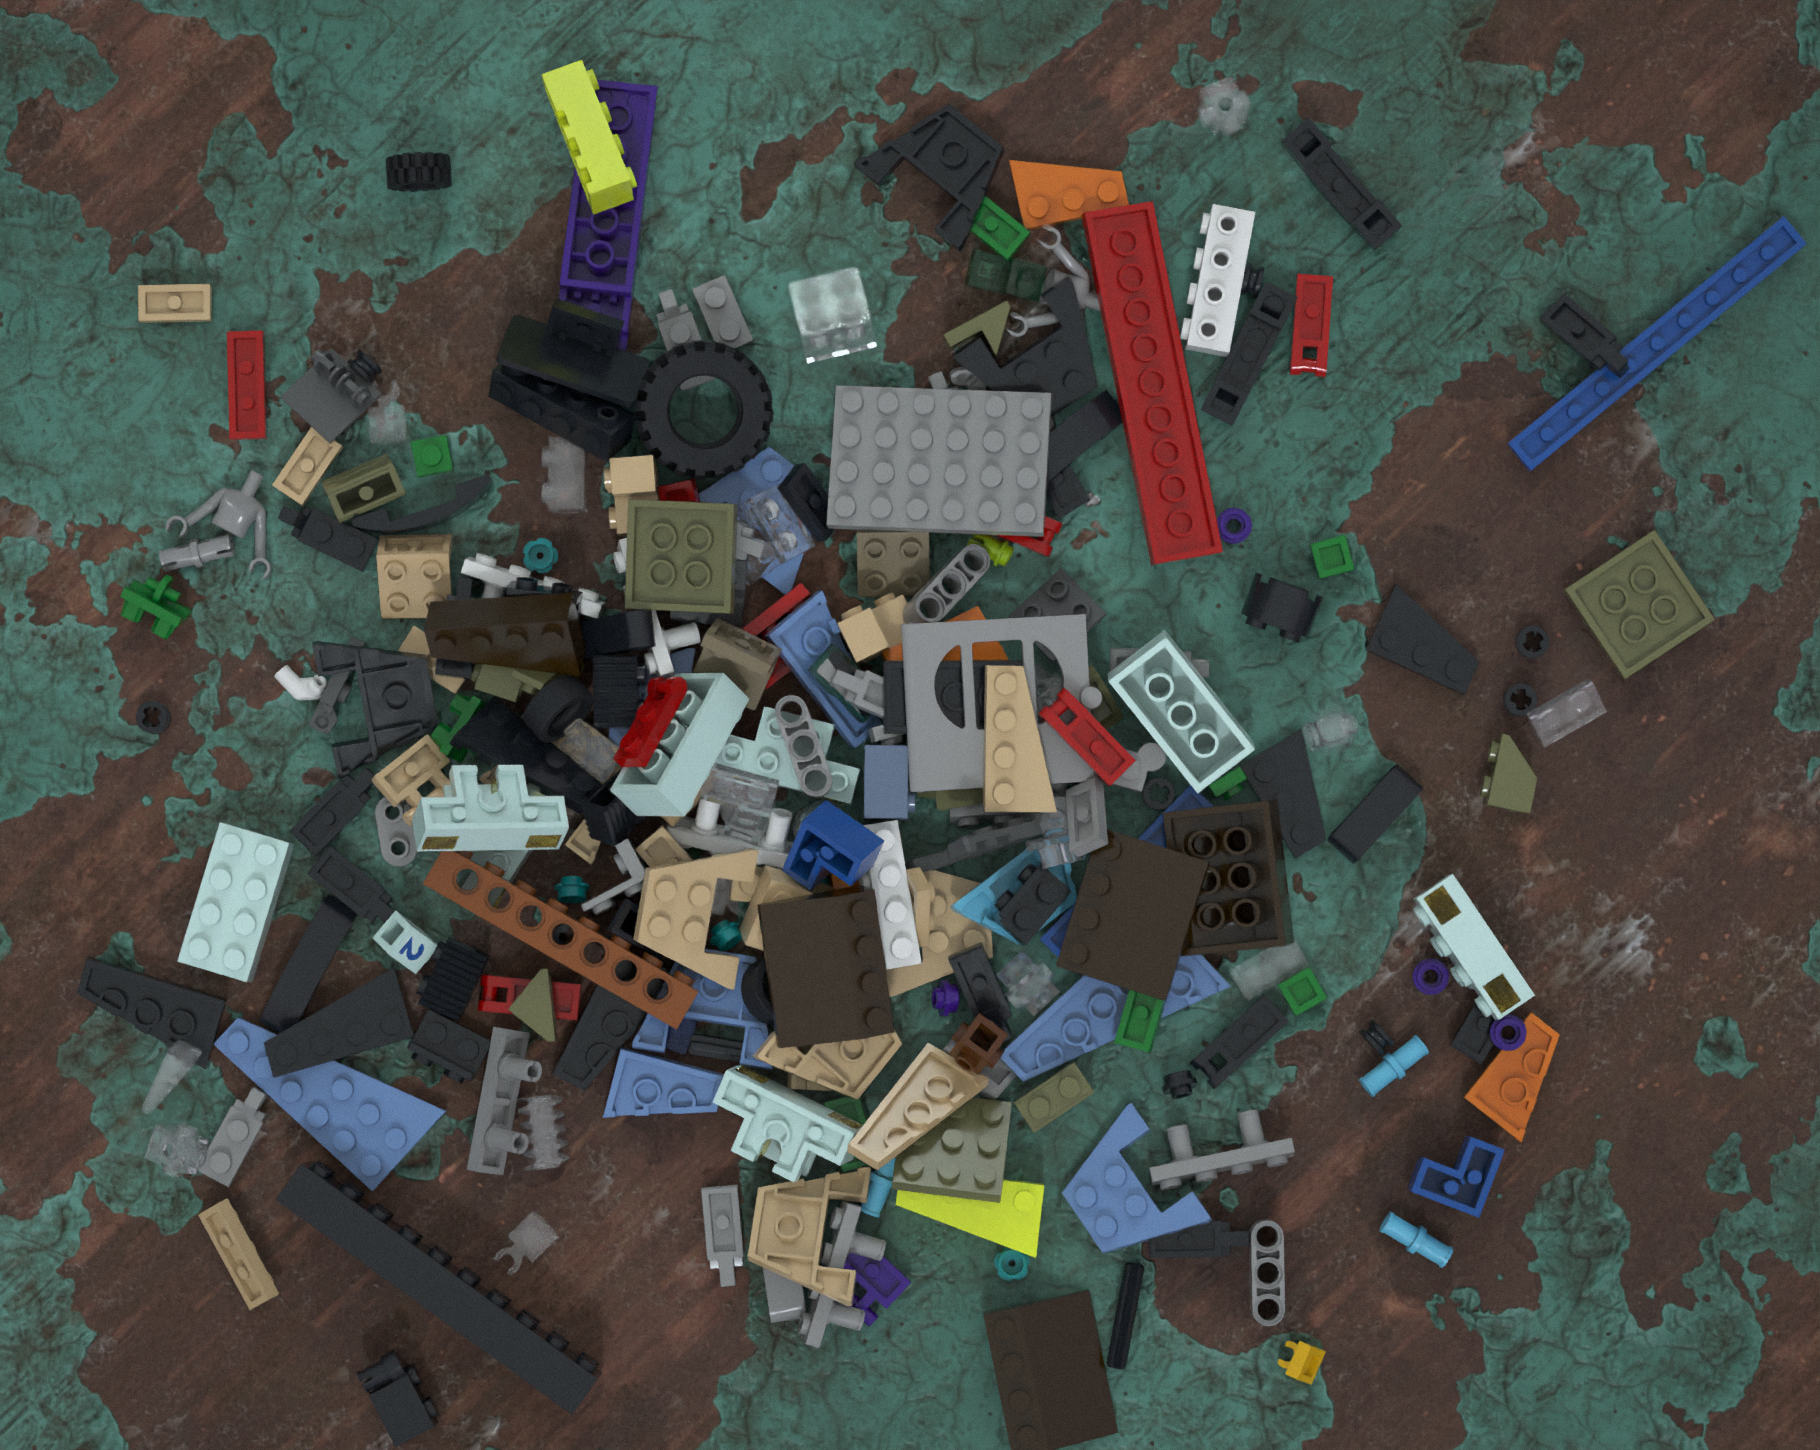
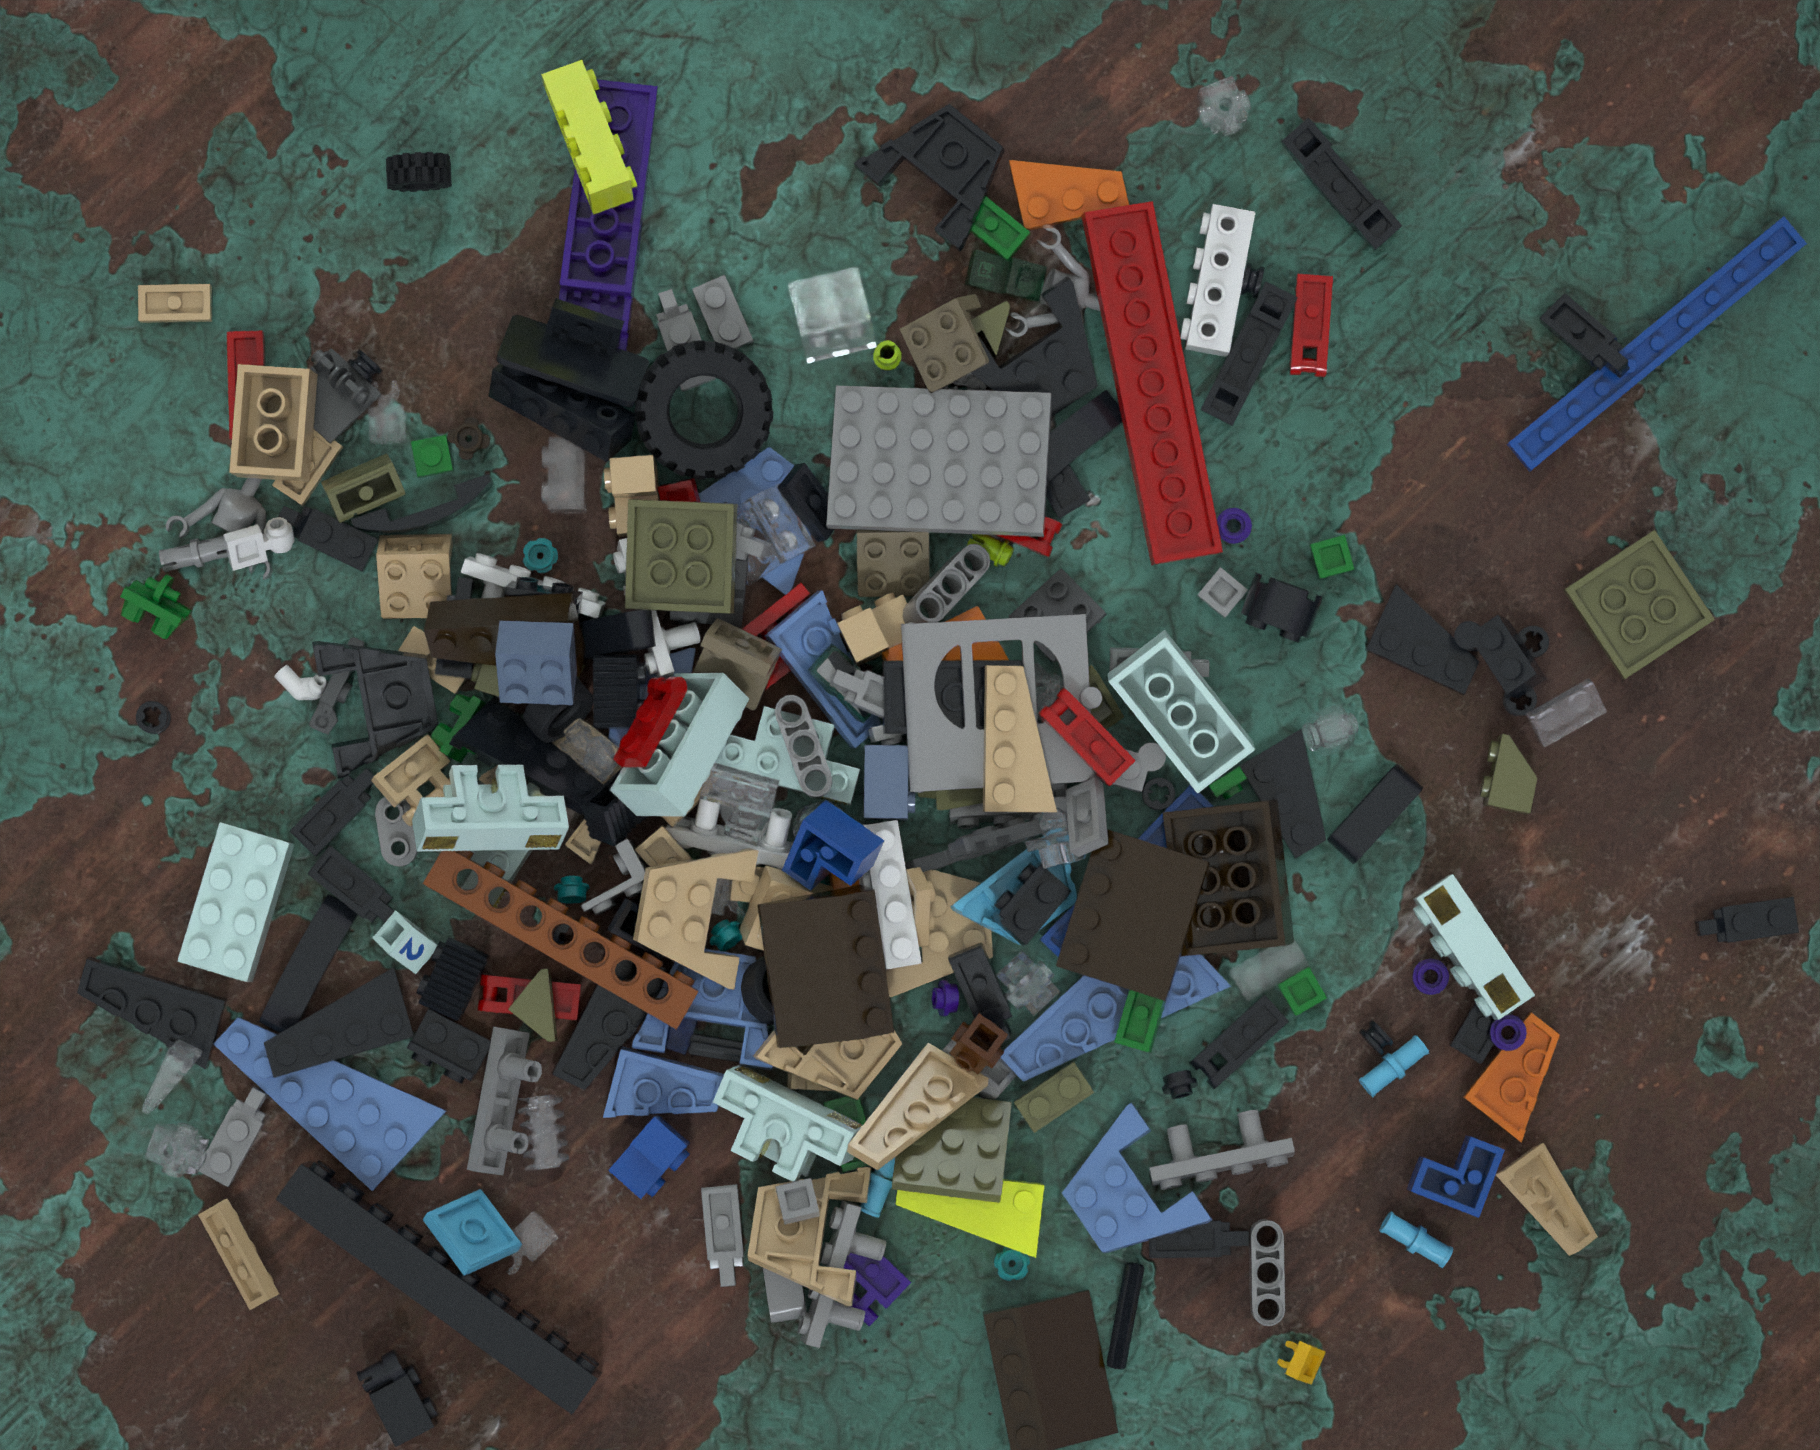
none -> white plate [223,517,295,571]
none -> tan brick [229,364,318,482]
none -> medium azure tile [423,1189,522,1276]
none -> dark brown plate [447,417,490,460]
none -> sand blue brick [495,621,577,705]
none -> blue brick [608,1115,690,1199]
none -> light grey plate [775,1178,820,1225]
none -> lime pin [873,340,901,371]
none -> dark tan bracket [900,294,989,393]
none -> light grey plate [1197,567,1248,619]
none -> black hinge [1454,615,1547,699]
none -> tan wing [1496,1143,1598,1256]
none -> black hinge [1695,897,1799,943]

